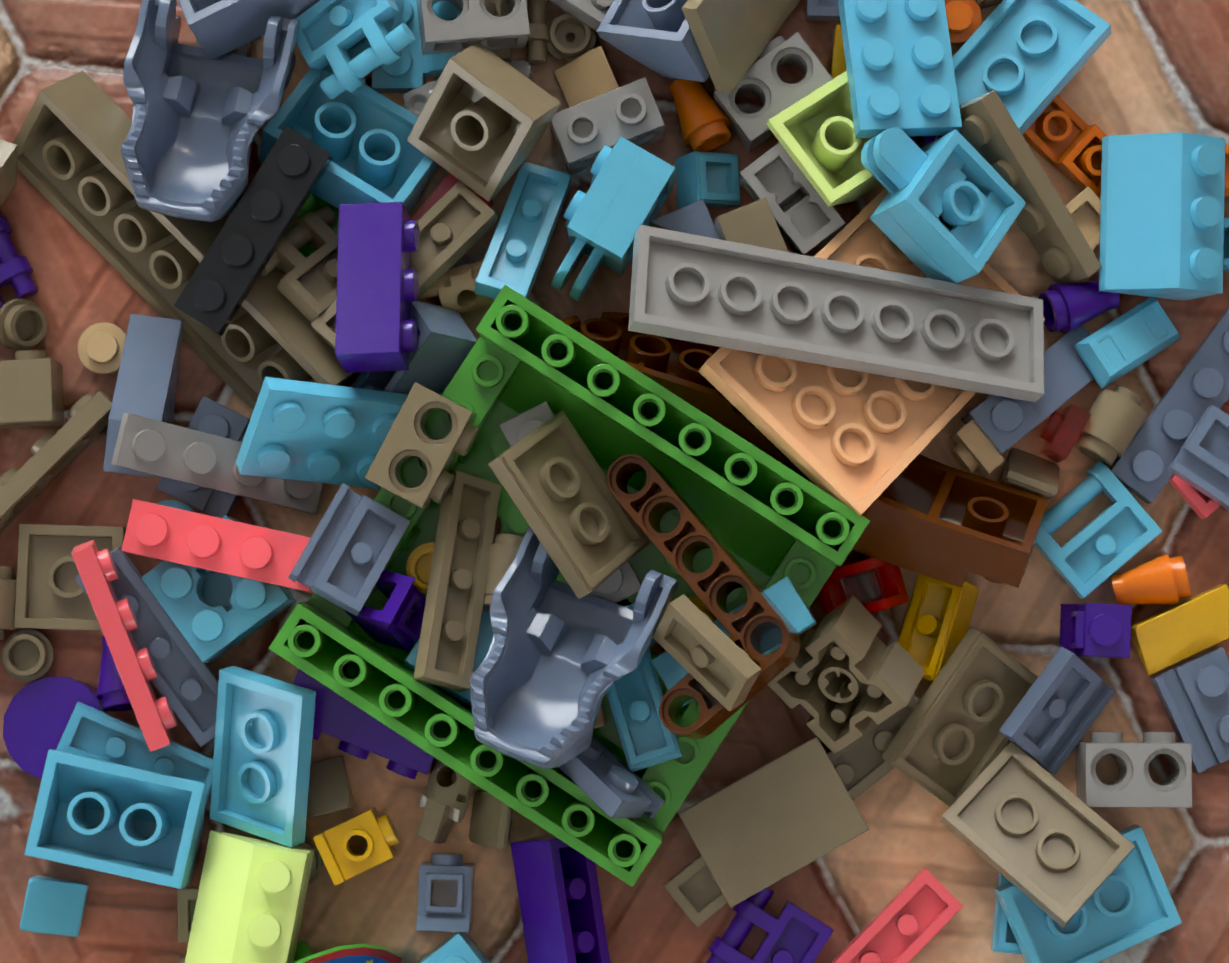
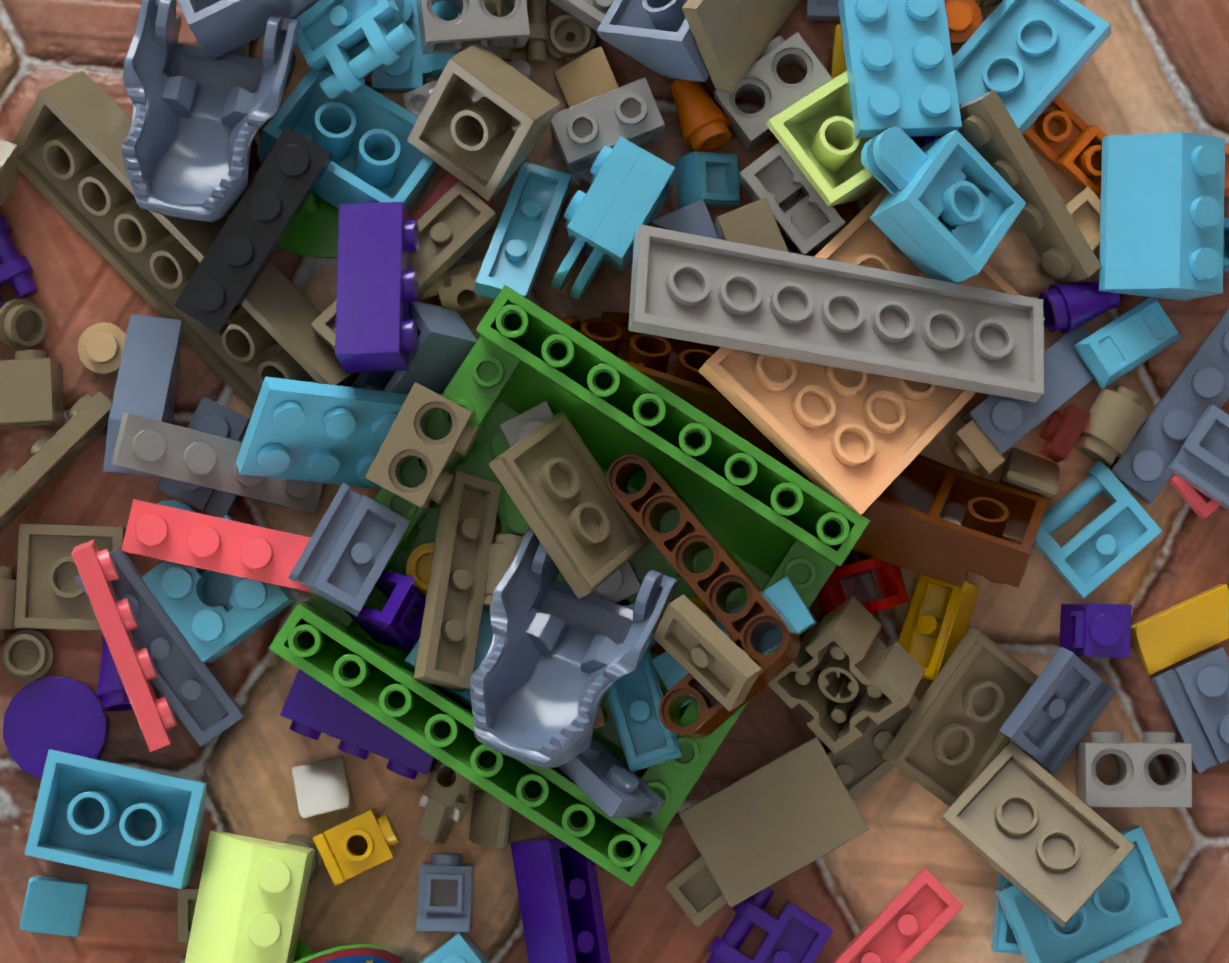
medium azure tile [56,701,213,805] -> none
medium azure plate [209,666,316,848] -> none
dark tan plate [260,205,338,323] -> none
orange cone [1110,553,1191,605] -> none

